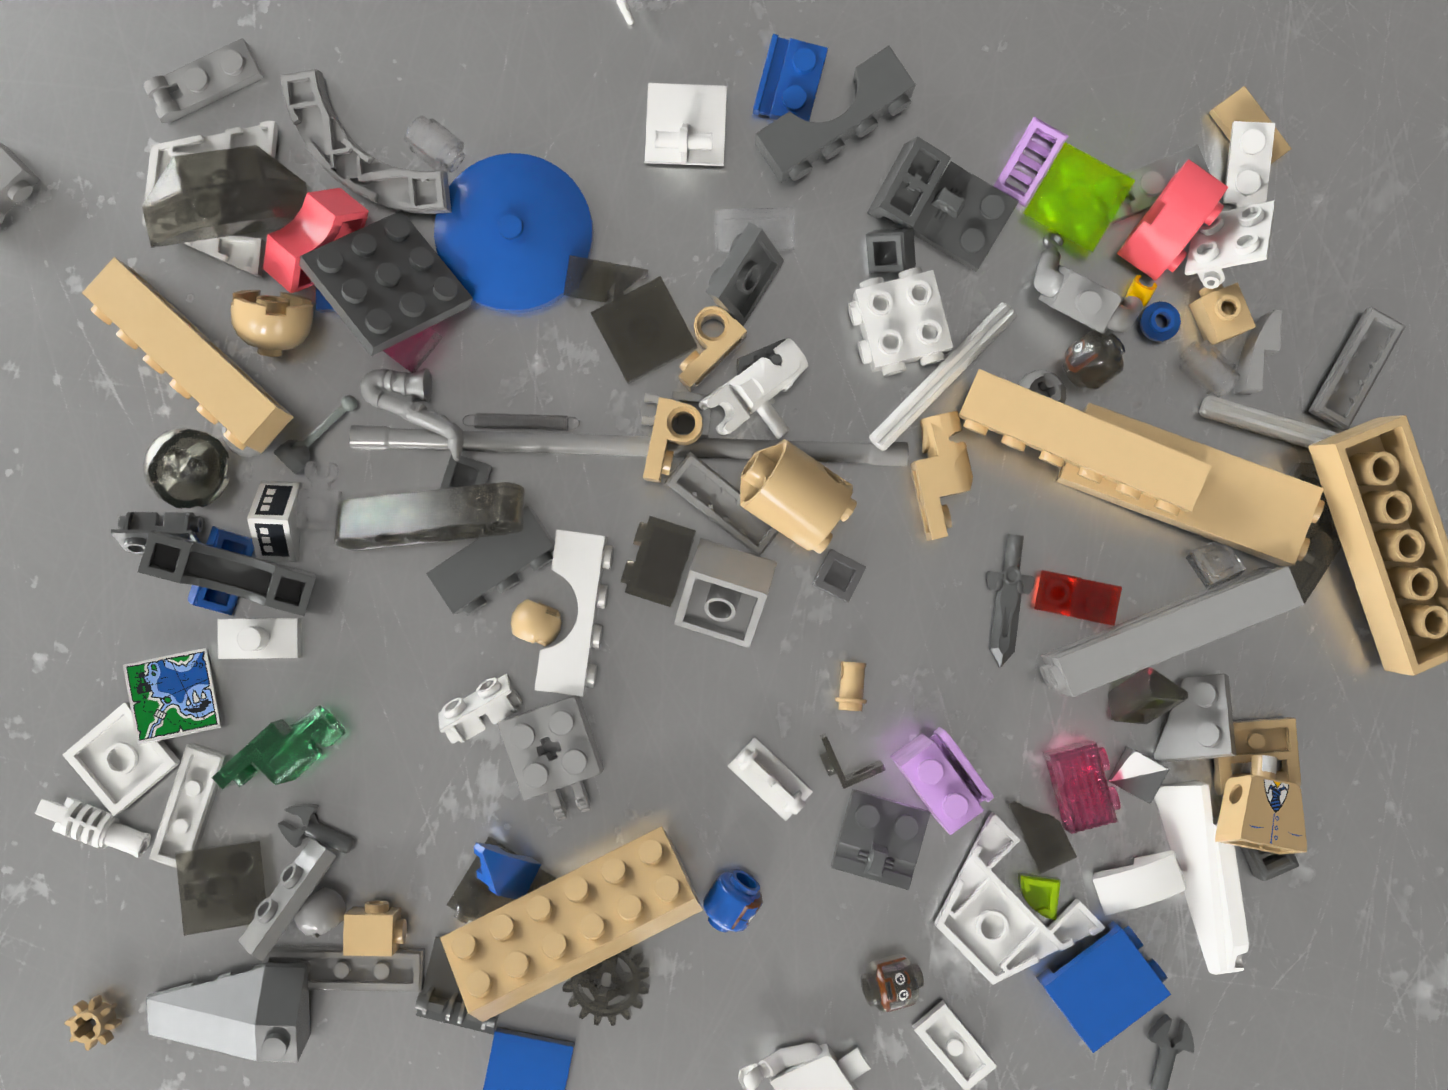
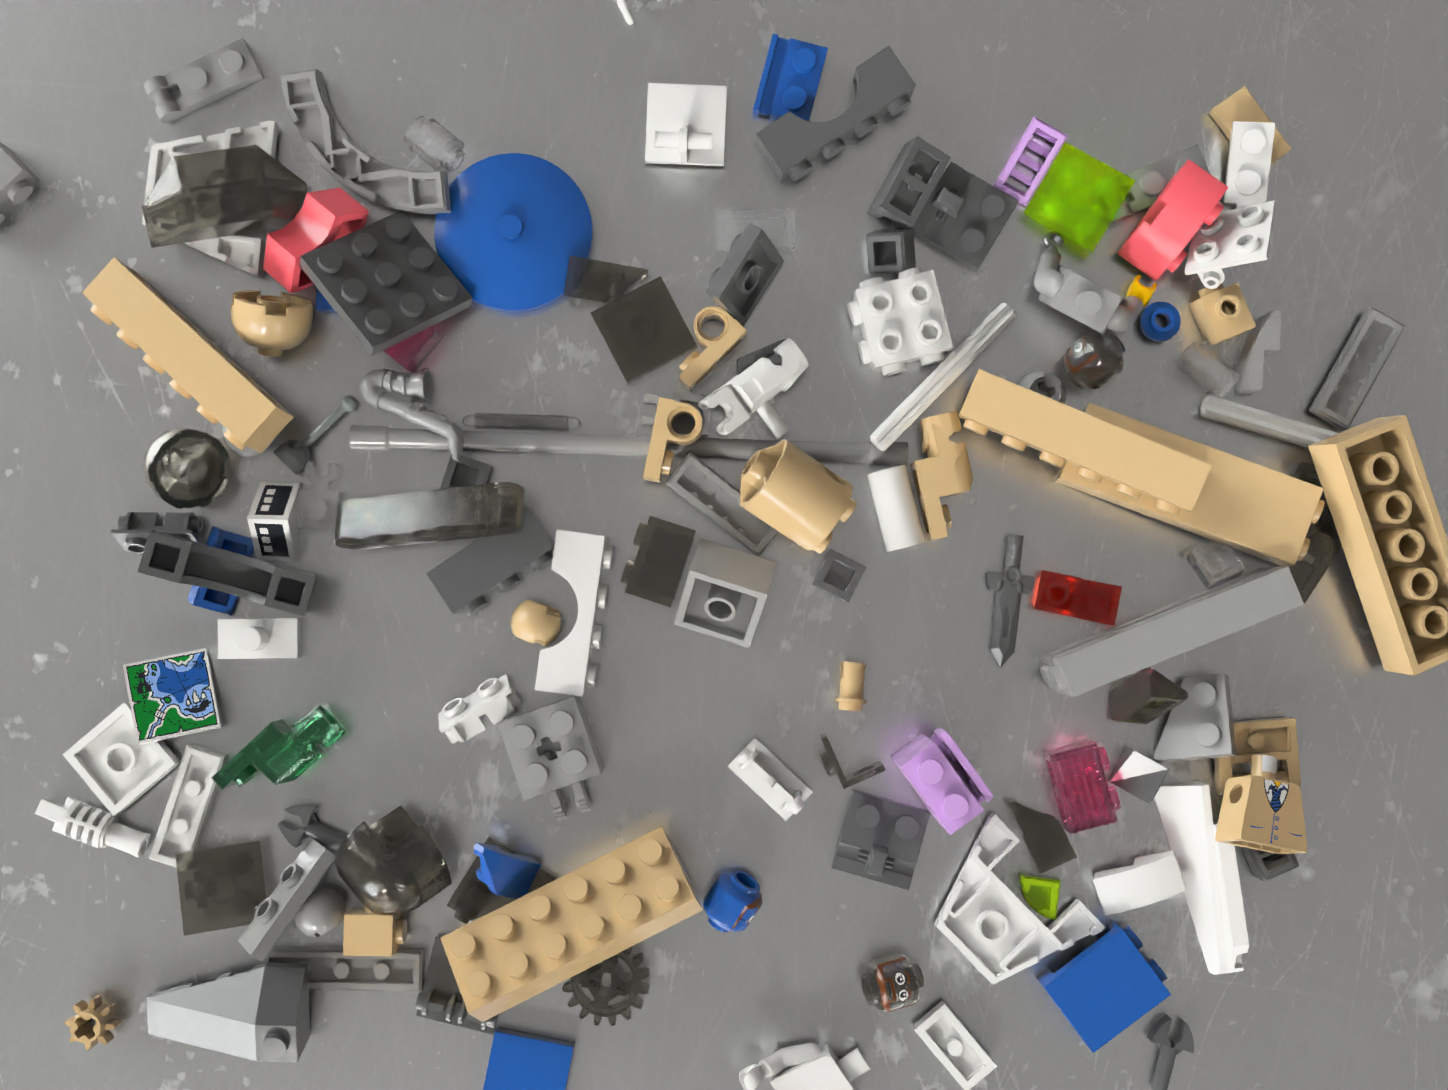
none -> clear smoke brick [335,805,452,914]
none -> white pin [867,465,925,552]

